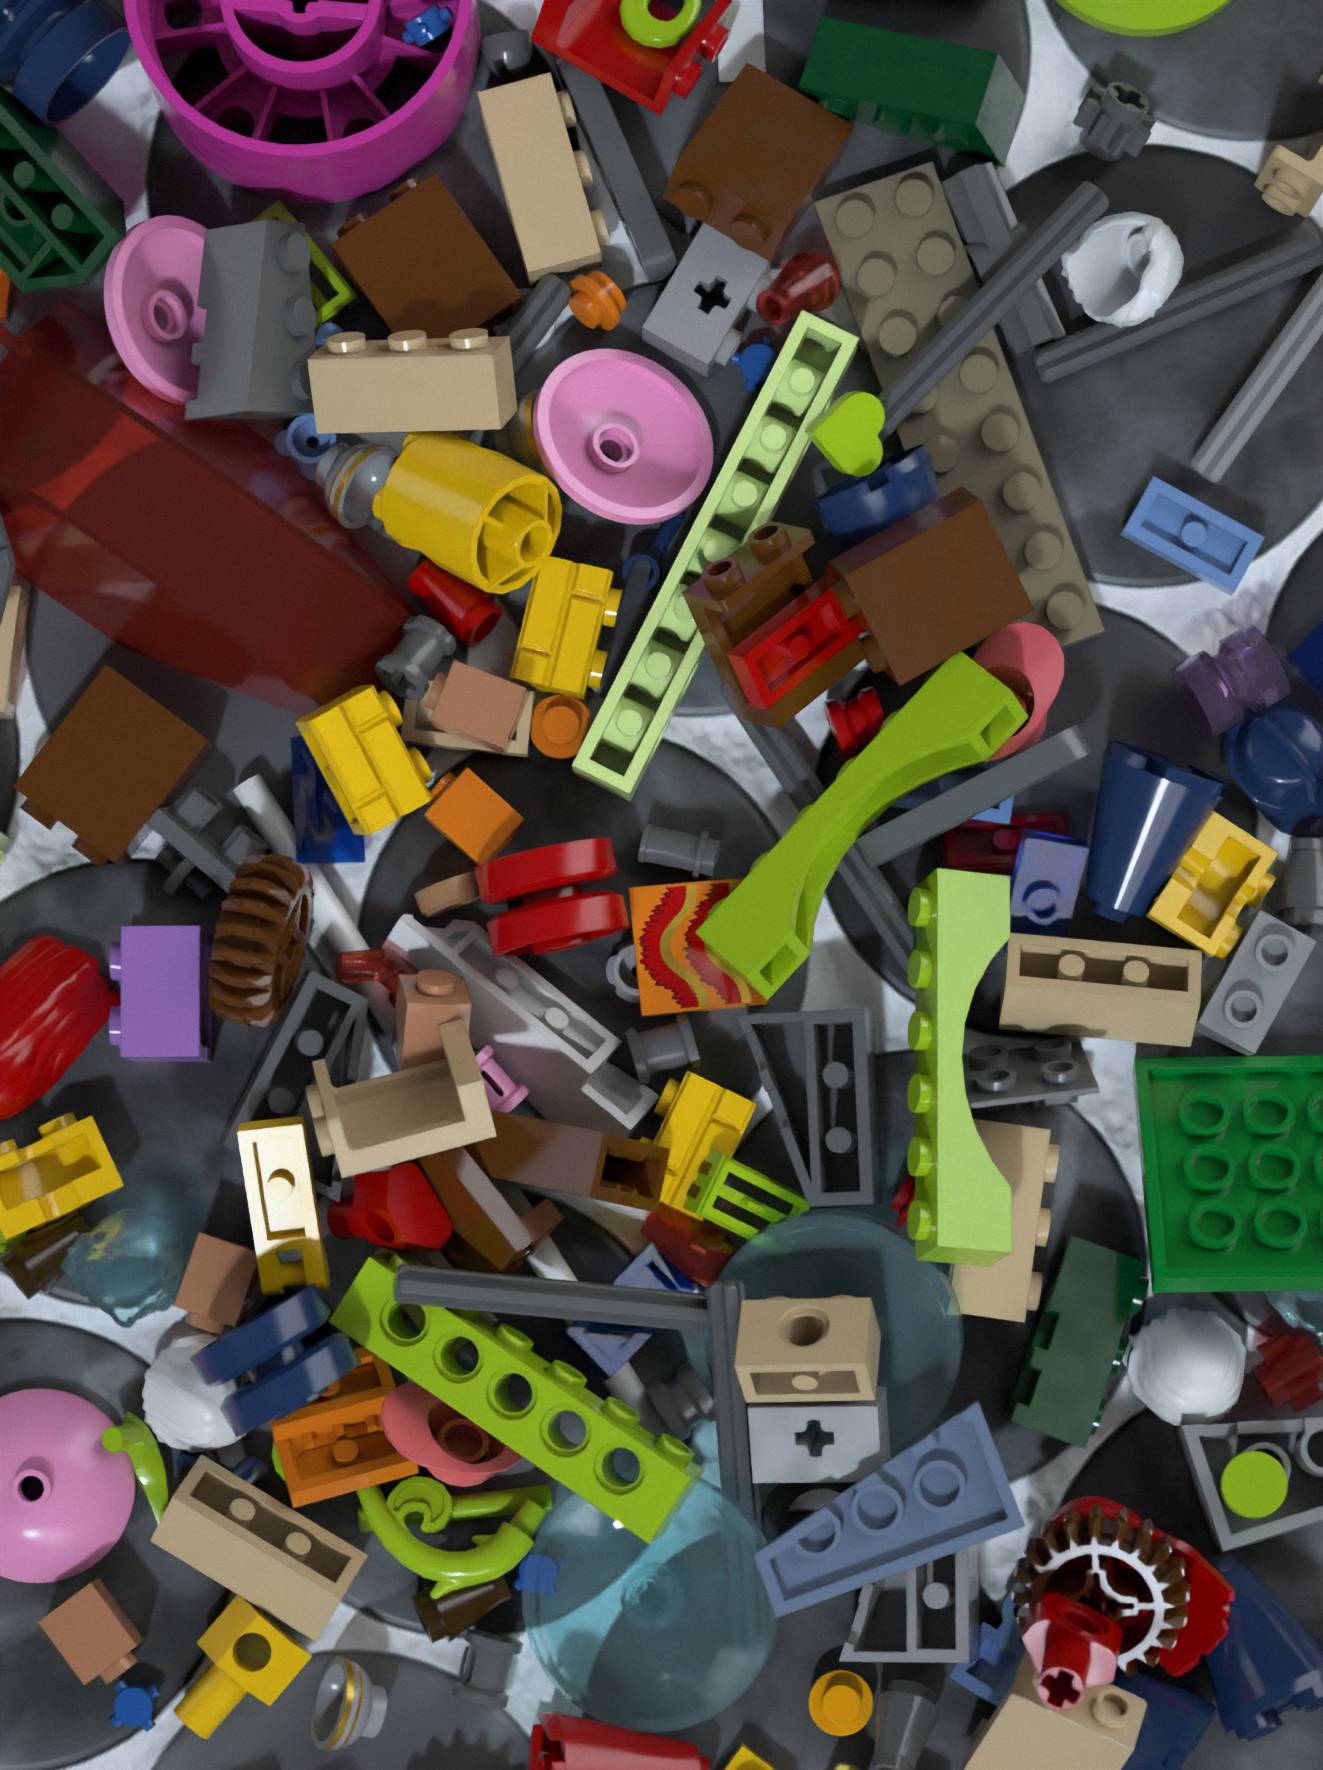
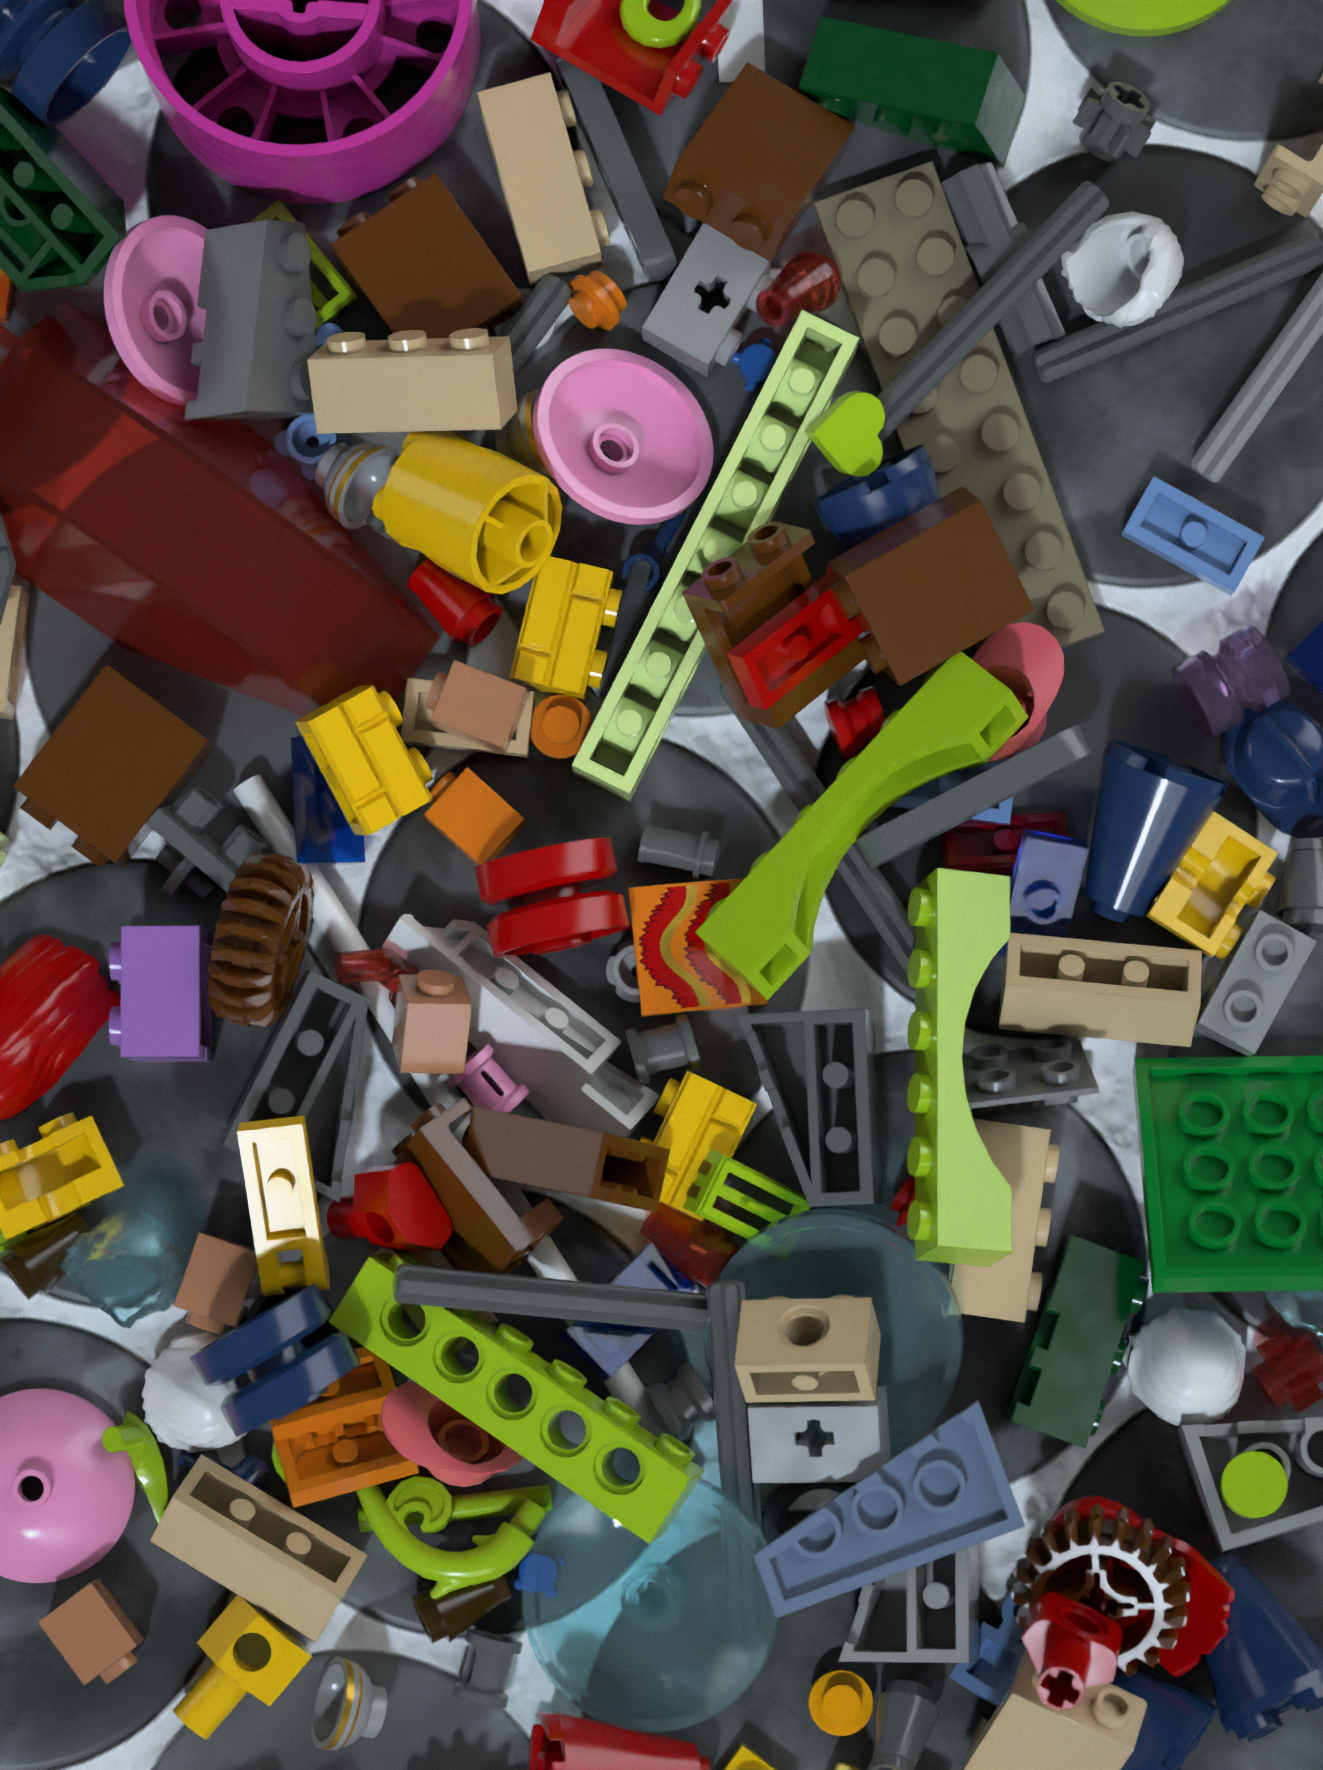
blue piece [109,1680,161,1732] -> none
tan panel [305,1019,497,1178] -> none
dark grey bush [375,615,457,701] -> none
blue piece [402,3,453,47] -> none
medium nougat tile [414,872,480,918] -> none
dark grey hinge [480,30,533,79] -> none

